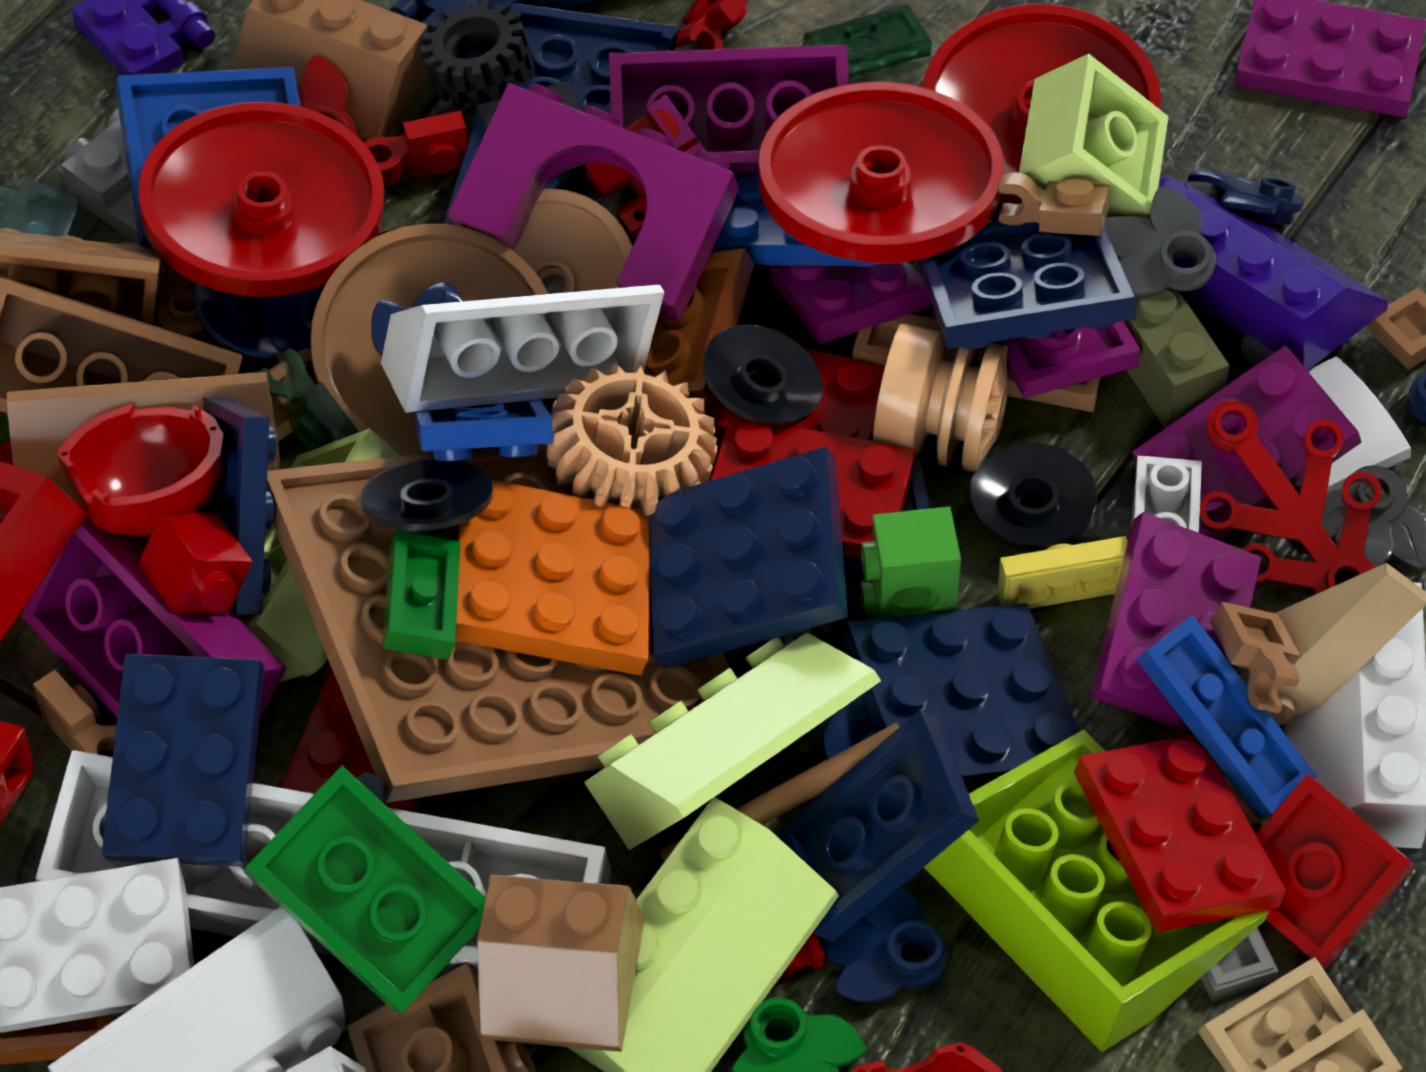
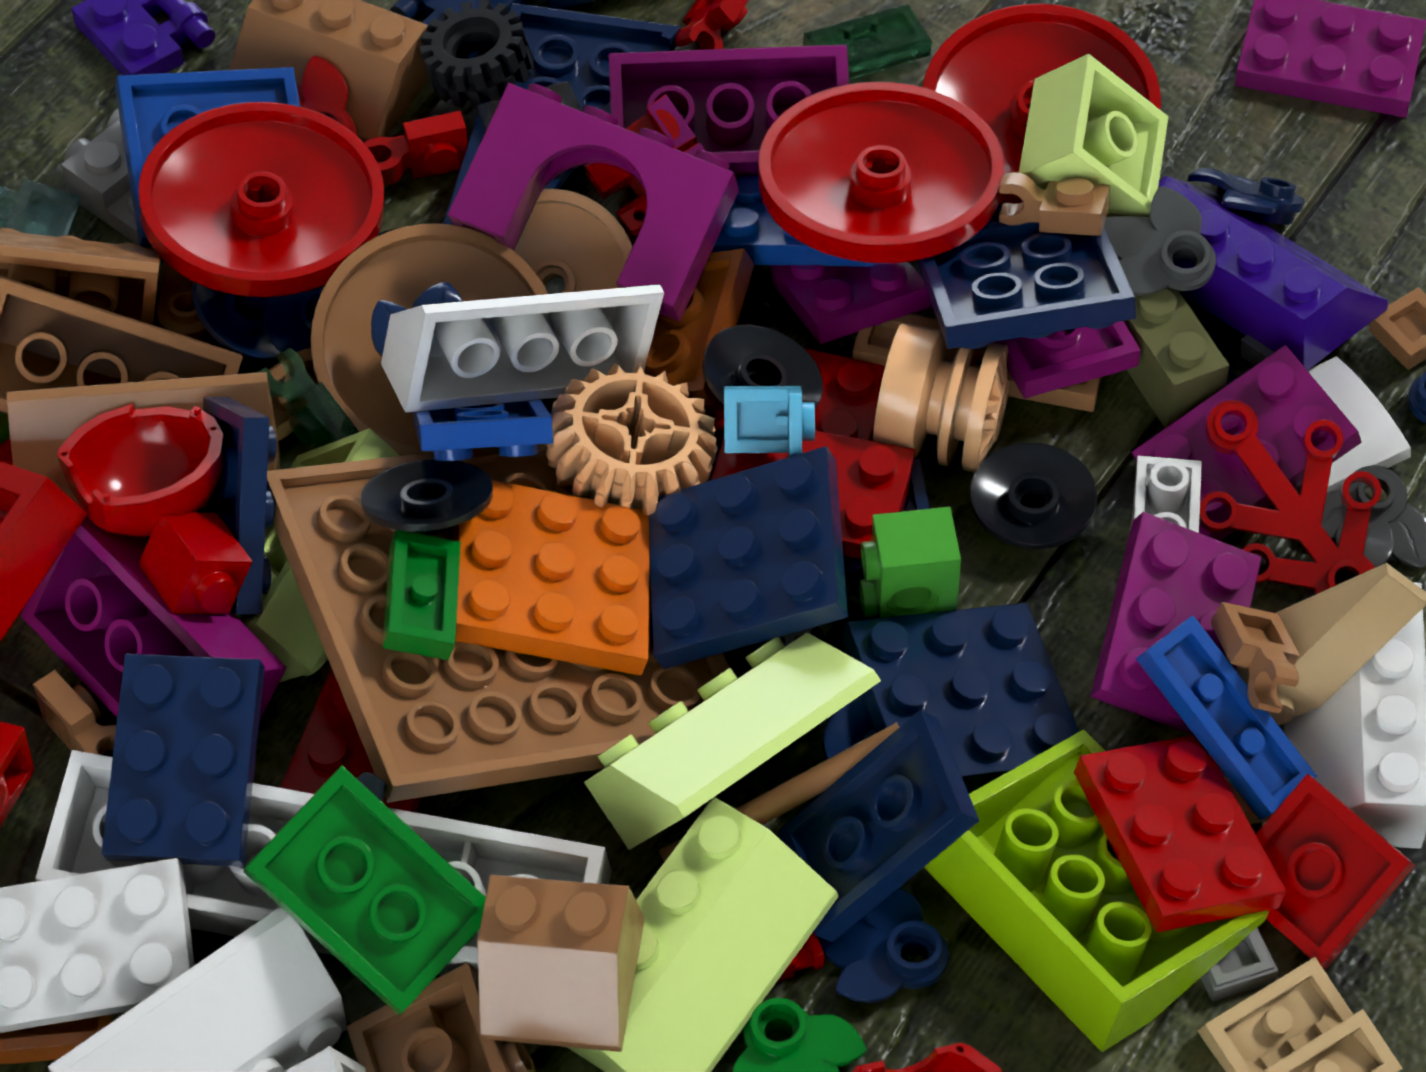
light yellow plate [997,536,1128,609] -> none
none -> medium azure bracket [724,386,815,457]

